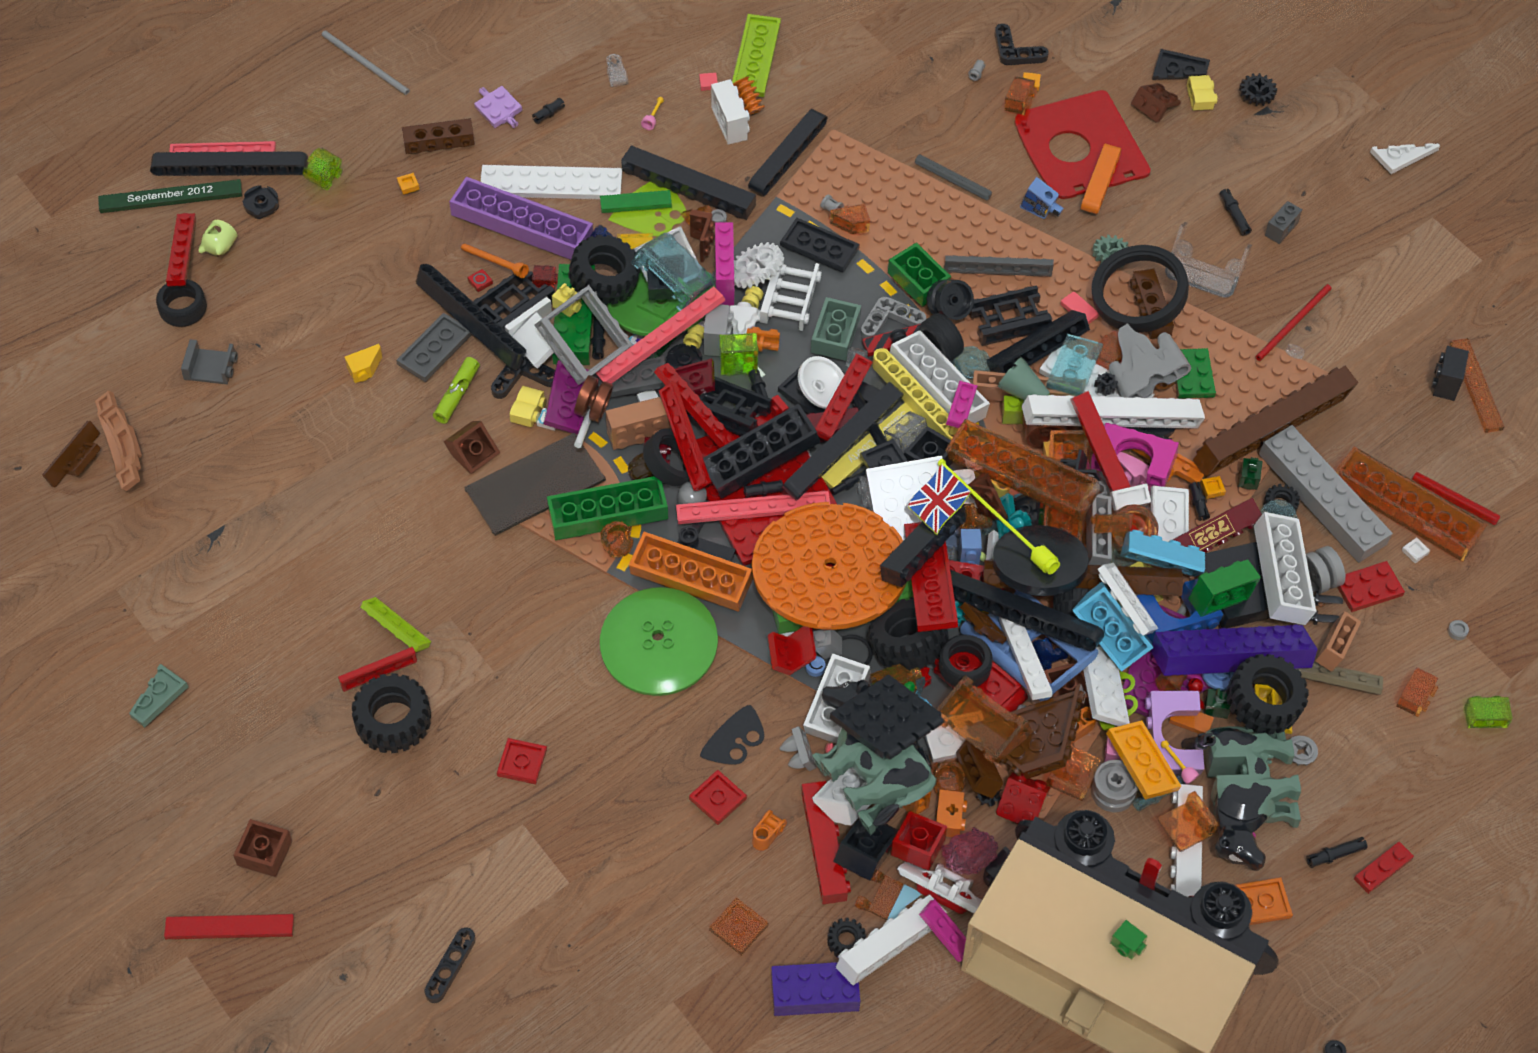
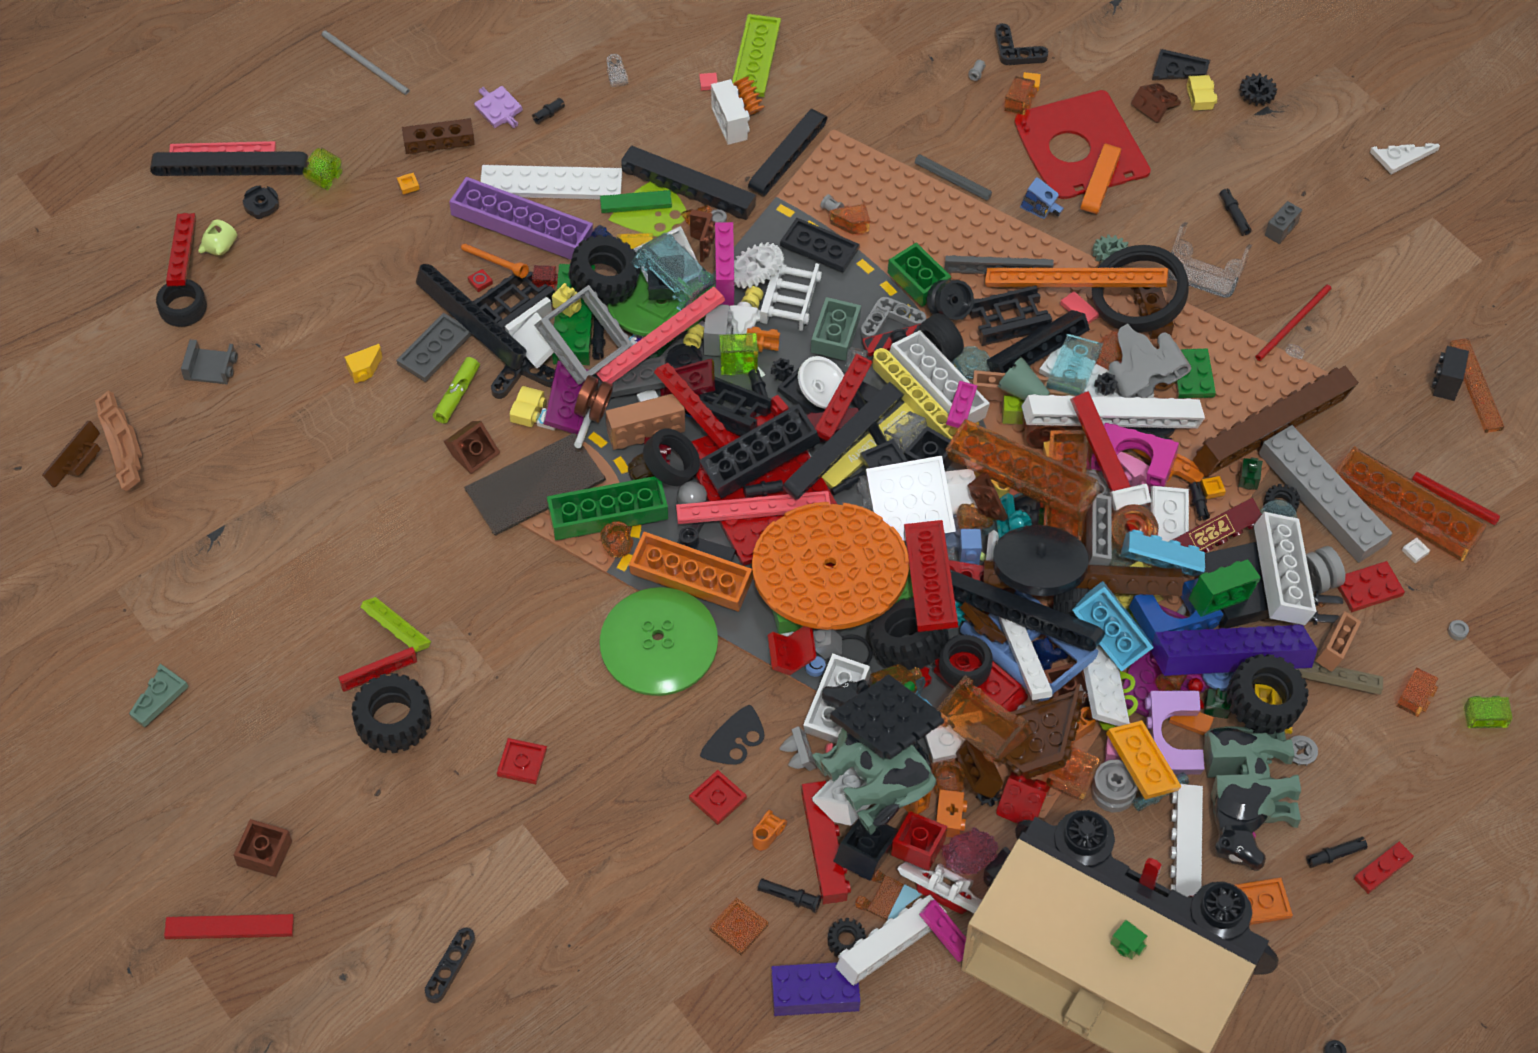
dark green tile [98,179,243,213] -> none
bright pink hinge [641,97,664,130] -> none
red tile [659,382,711,491] -> none
black brick [880,504,967,588] -> none
flag [908,459,1060,574] -> none
black bracket [1059,449,1101,481] -> none
clear orange hinge [1091,513,1134,533] -> none
white plate [1098,563,1159,636] -> none
clear orange bracket [1158,791,1219,852] -> none
hinge [1161,740,1199,785] -> none
black pin [1181,733,1216,750] -> none
none -> black pin [757,878,822,914]
none -> black gear [771,358,794,381]
none -> orange plate [985,268,1169,287]

